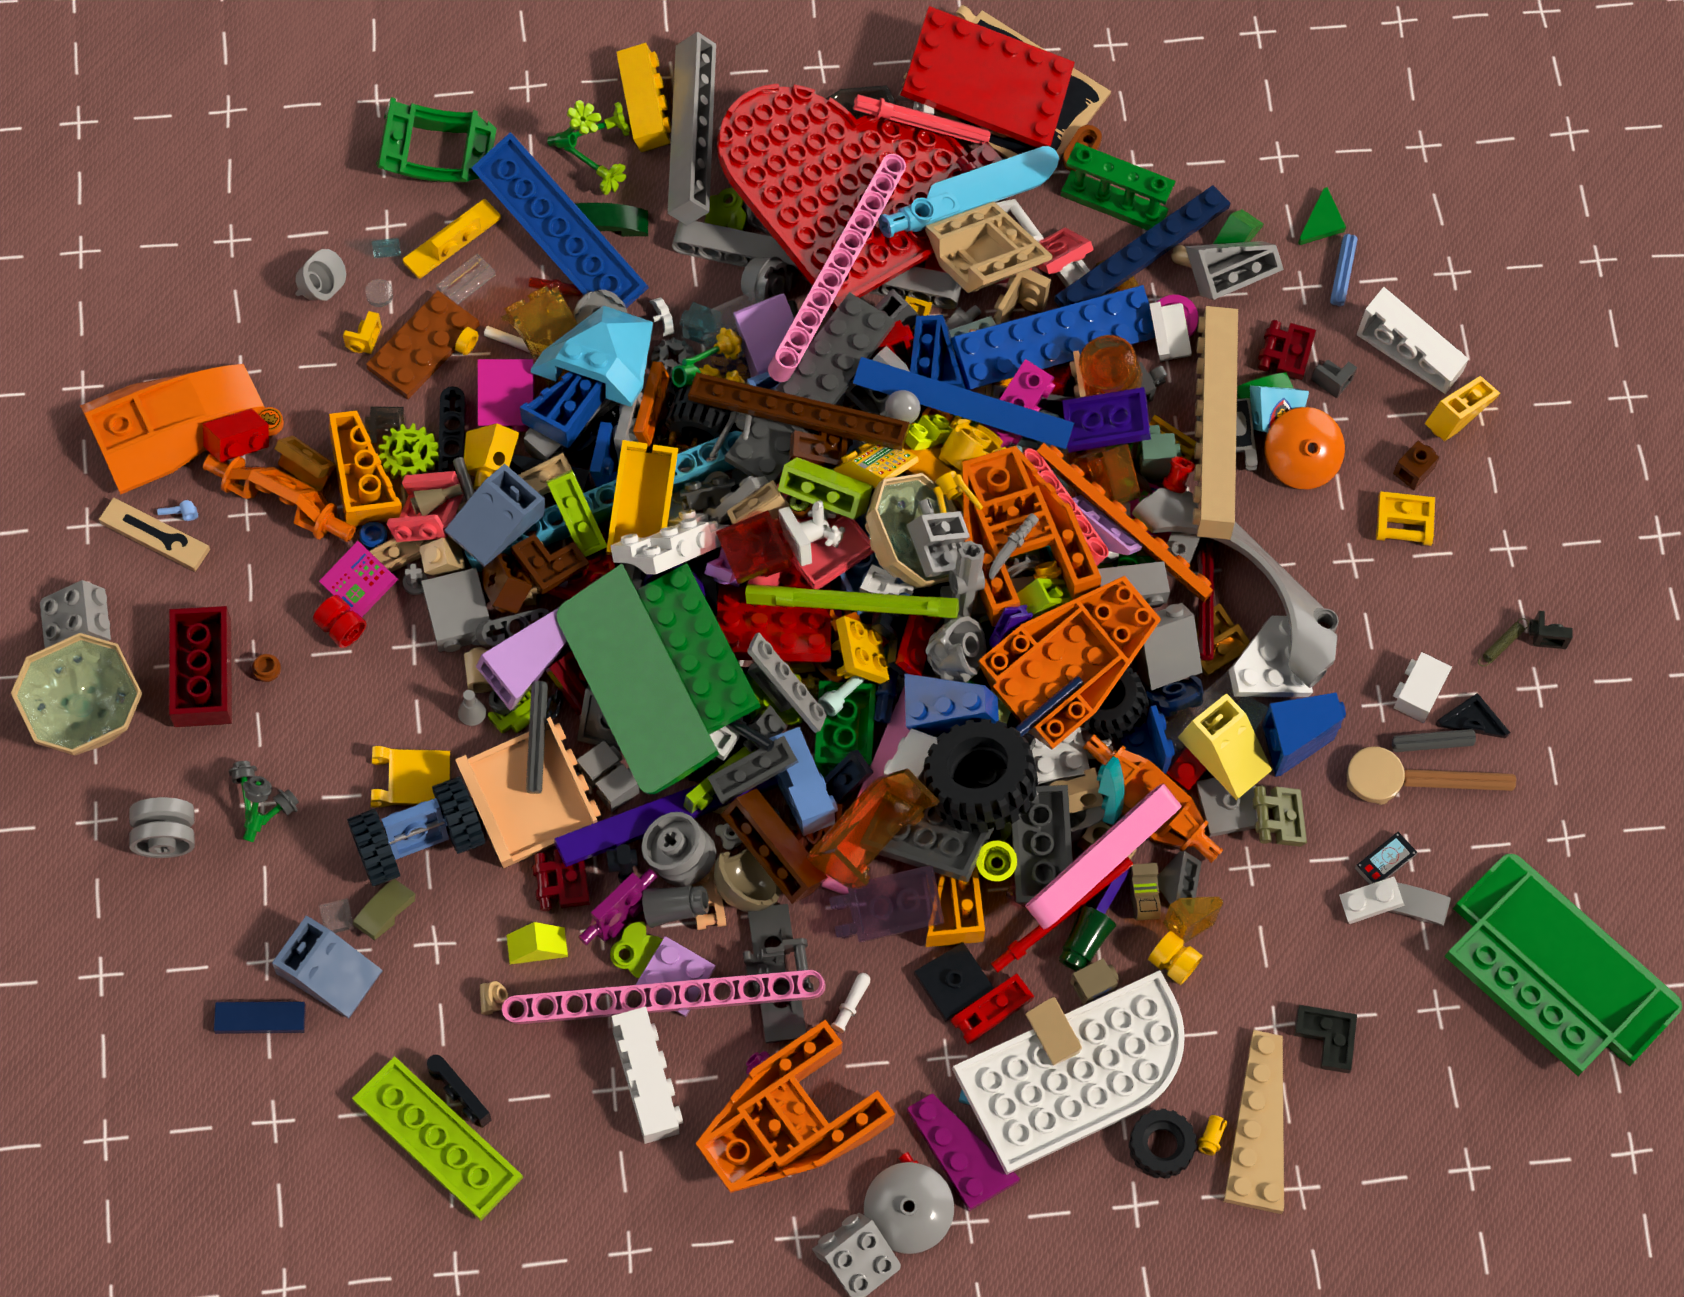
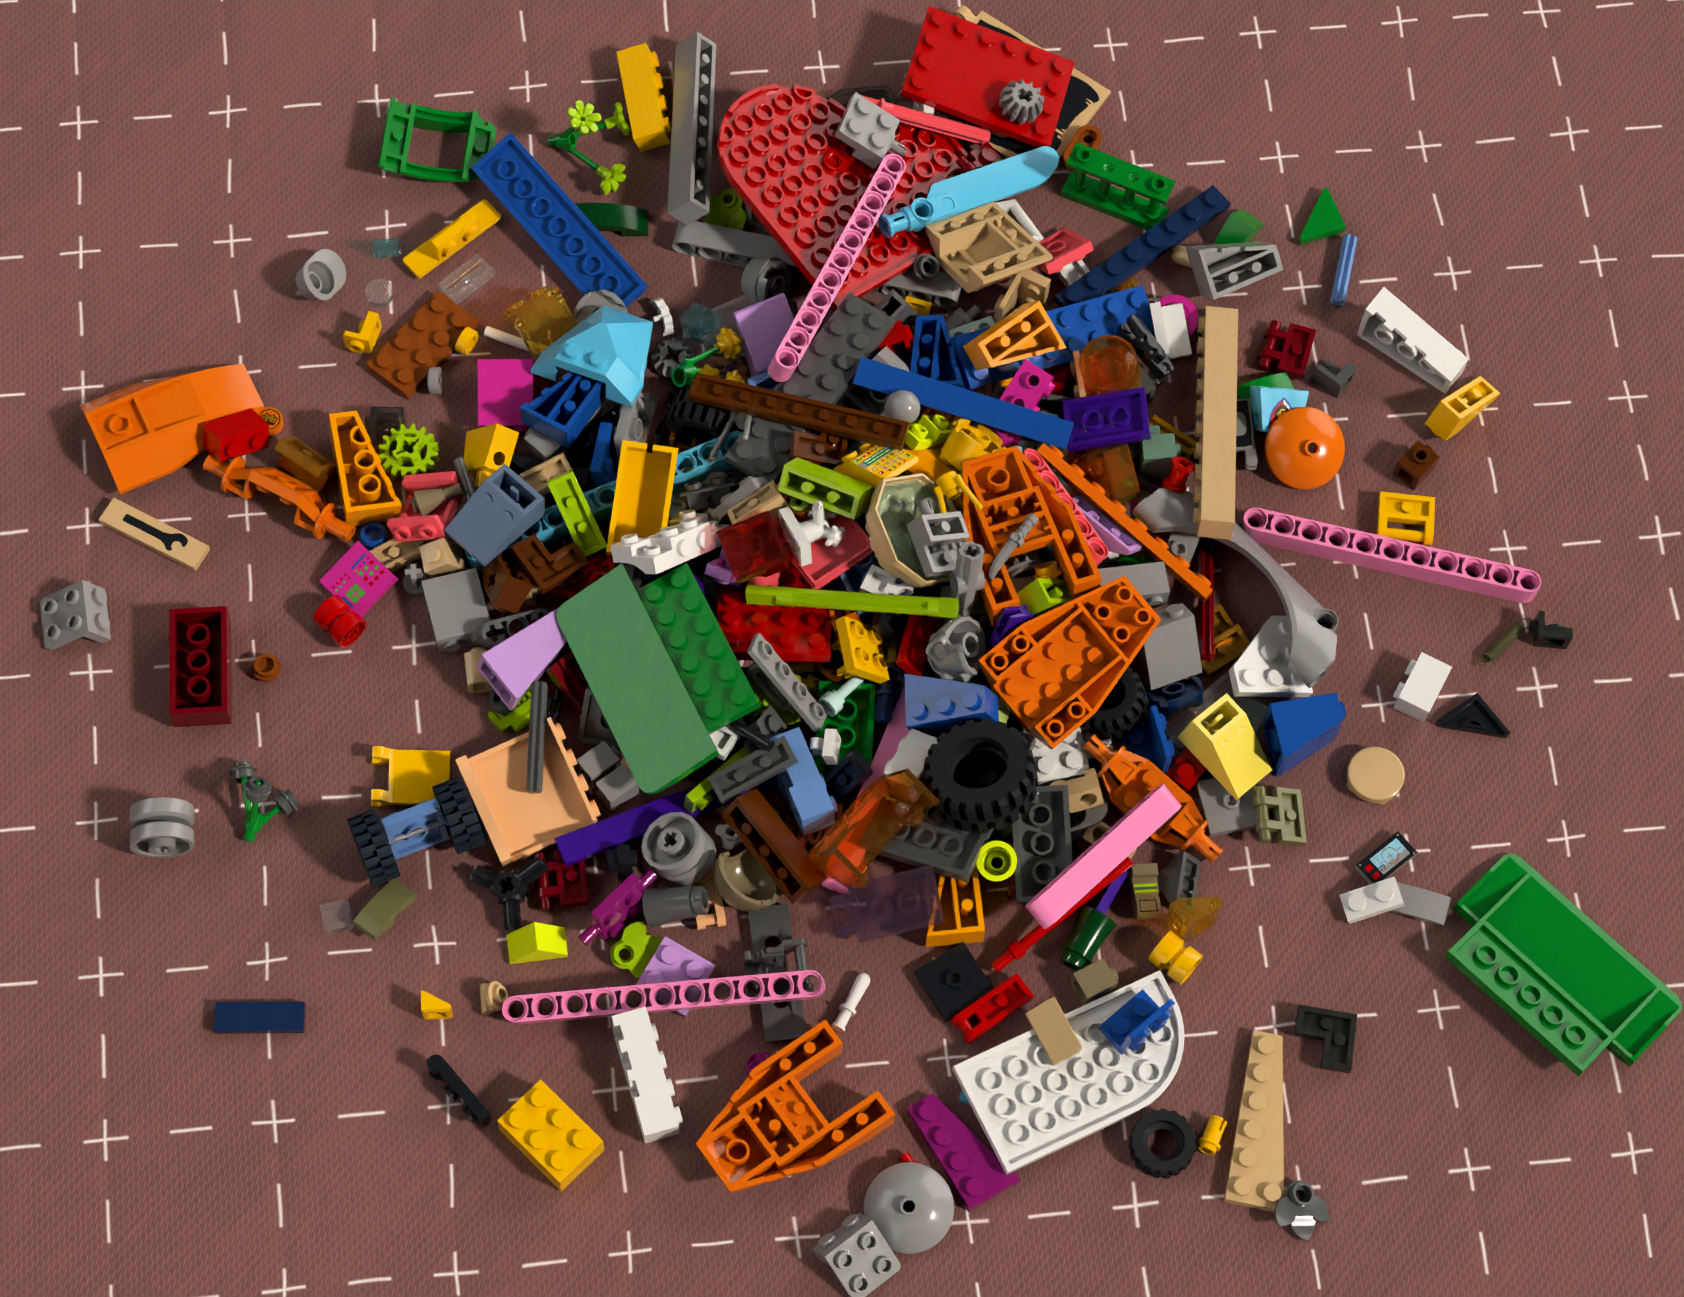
clear light blue rock [11,633,142,755] -> none
light blue hand [157,500,198,521] -> none
sand blue slope [272,915,382,1019] -> none
lime plate [352,1056,523,1221] -> none
black beam [438,386,466,477] -> none
light grey cone [458,690,486,726] -> none
clear red piece [528,277,582,313] -> none
orange tile [633,361,670,446] -> none
dark blue bar [1015,676,1084,736] -> none
teal slope [1097,756,1124,825] -> none
dark grey axle [1392,729,1476,752] -> none
medium nougat axle [1403,770,1516,791] -> none
none -> yellow slope [421,990,453,1020]
none -> light grey tile [427,367,443,394]
none -> black bush [470,857,548,931]
none -> yellow brick [497,1079,604,1192]
none -> white tile [810,729,841,765]
none -> light grey plate [834,92,908,169]
none -> dark grey plate [913,253,939,281]
none -> light orange wedge [963,301,1066,370]
none -> light grey gear [999,78,1045,125]
none -> blue bracket [1098,989,1175,1055]
none -> black hinge [1118,314,1175,380]
none -> bright pink beam [1241,507,1541,603]
none -> dark grey plate [1274,1181,1330,1241]

